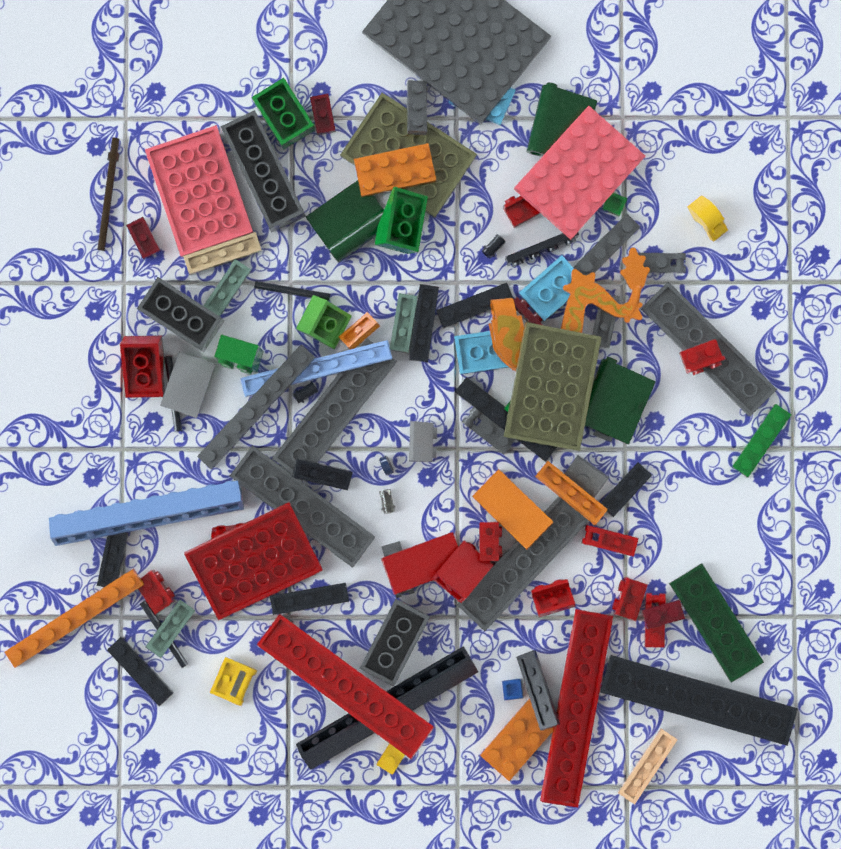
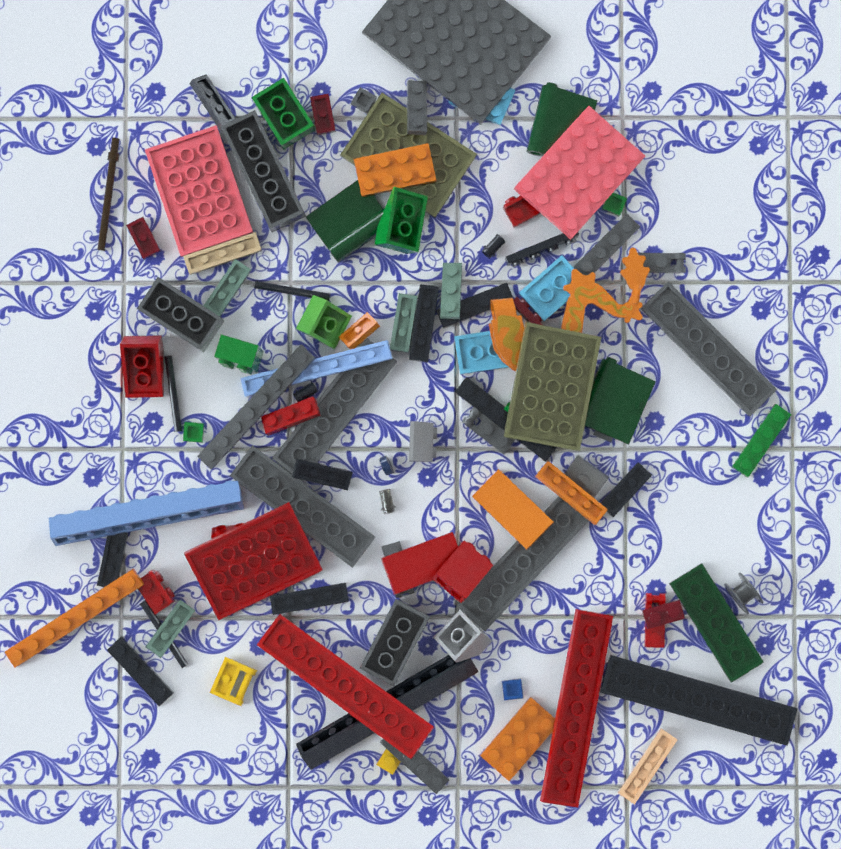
light grey tile [160,351,216,418] -> none
red bracket [479,522,502,561] -> none
plate [516,650,560,731] -> none
red bracket [531,579,576,618] -> none
red plate [581,525,639,557] -> none
dark grey plate [592,295,620,349] -> none
red bracket [612,577,648,621] -> none
red bracket [679,339,725,376] -> none
yellow brick [687,195,728,242] -> none
none -> green tile [183,422,204,443]
none -> plate [189,74,236,130]
none -> red plate [261,396,321,436]
none -> dark grey plate [351,87,377,114]
none -> dark grey plate [380,739,449,794]
none -> light grey slope [434,610,492,662]
none -> sand green plate [440,263,462,319]
none -> dark grey piece [724,572,763,615]

